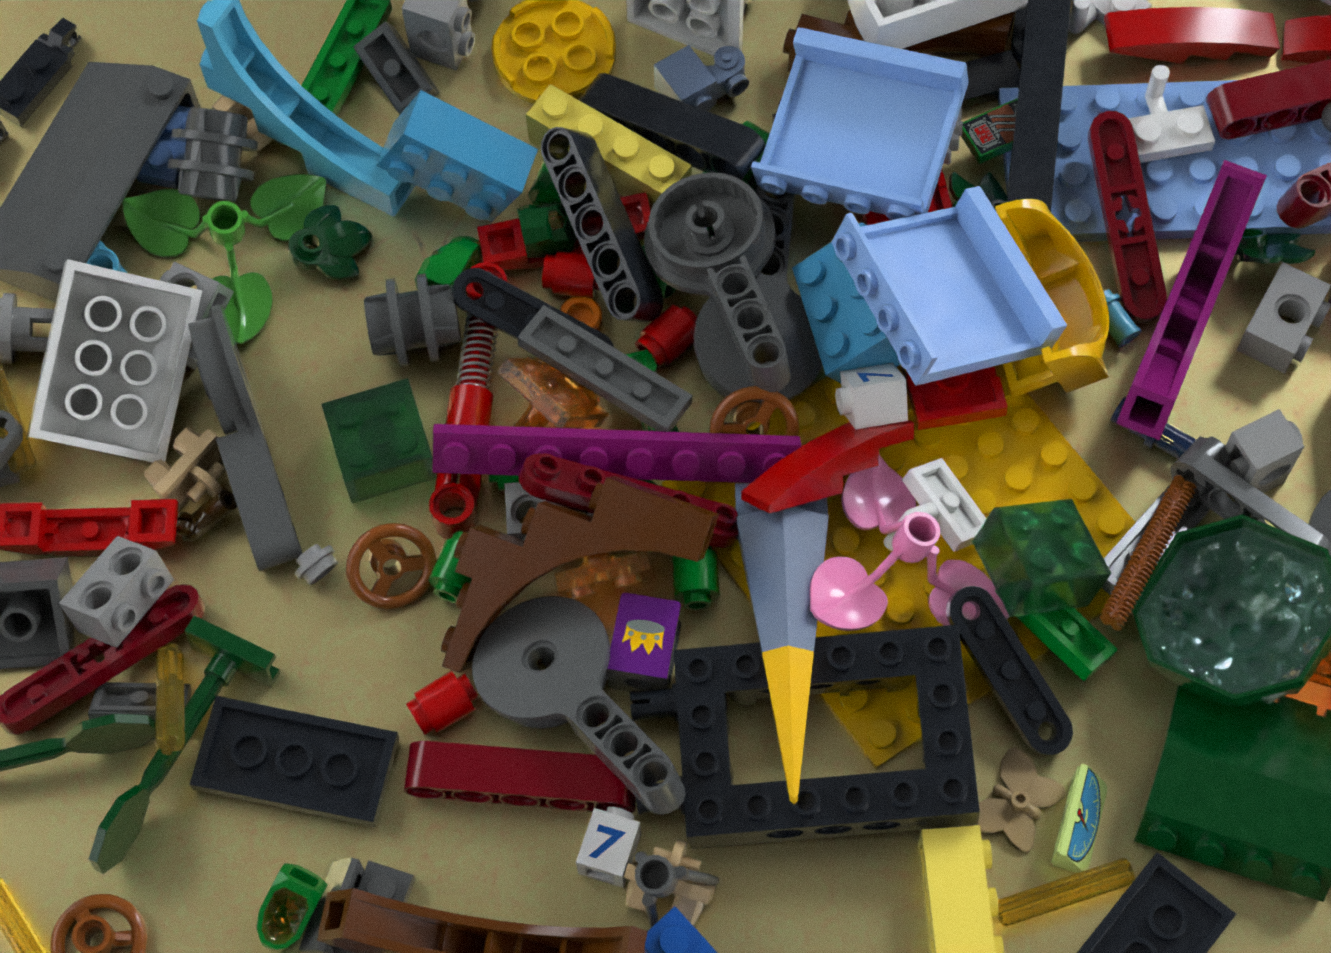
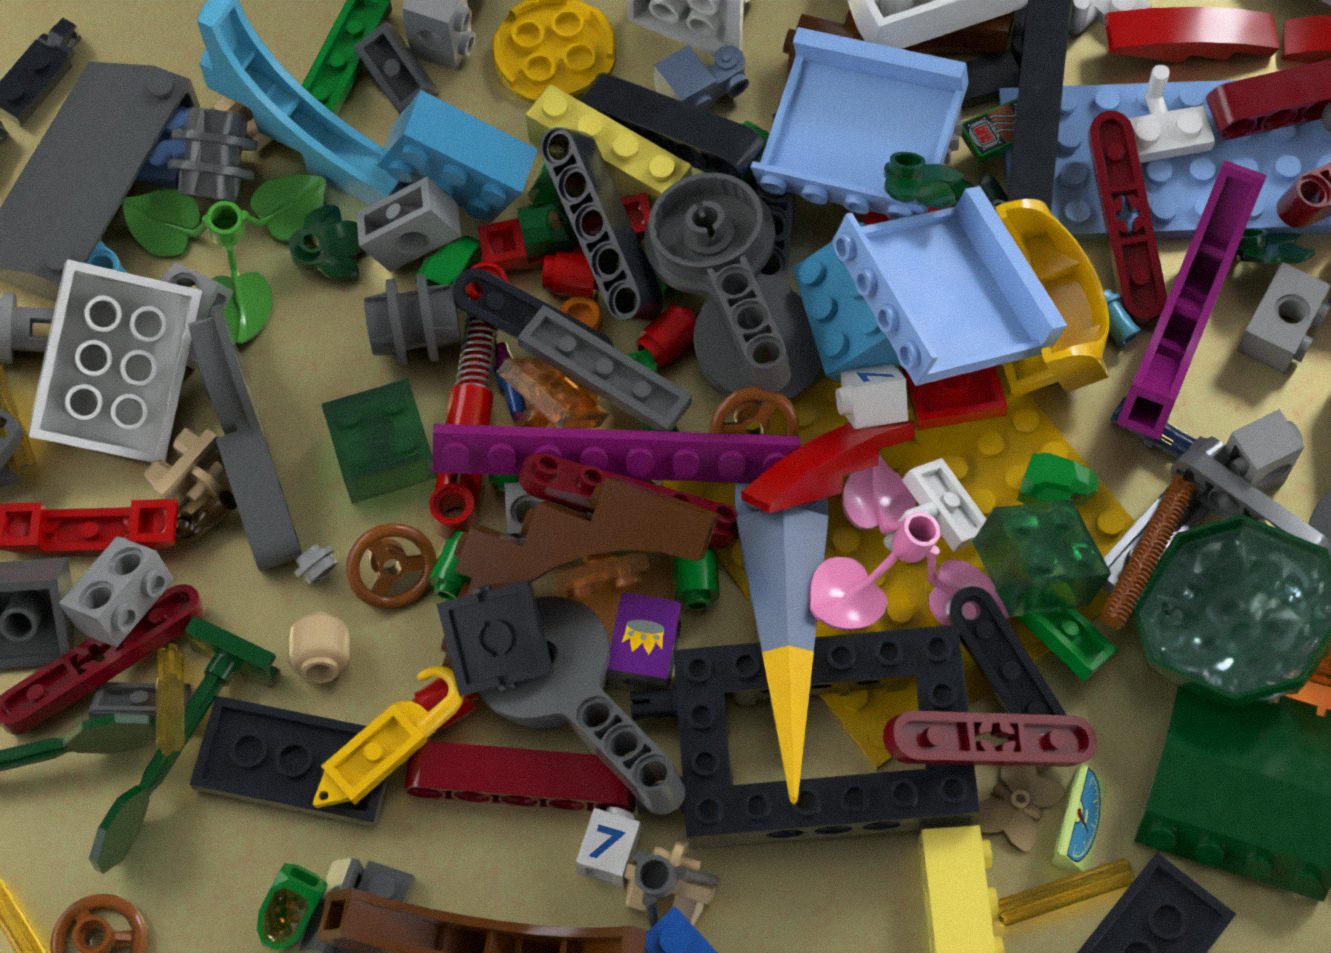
none -> tan head [289,612,350,683]
none -> yellow plate [312,665,464,808]
none -> light grey brick [356,176,461,272]
none -> black plate [437,580,554,696]
none -> blue piece [493,342,528,422]
none -> dark green plate [883,152,964,208]
none -> dark red piece [883,711,1097,767]
none -> green rock [1017,453,1099,509]

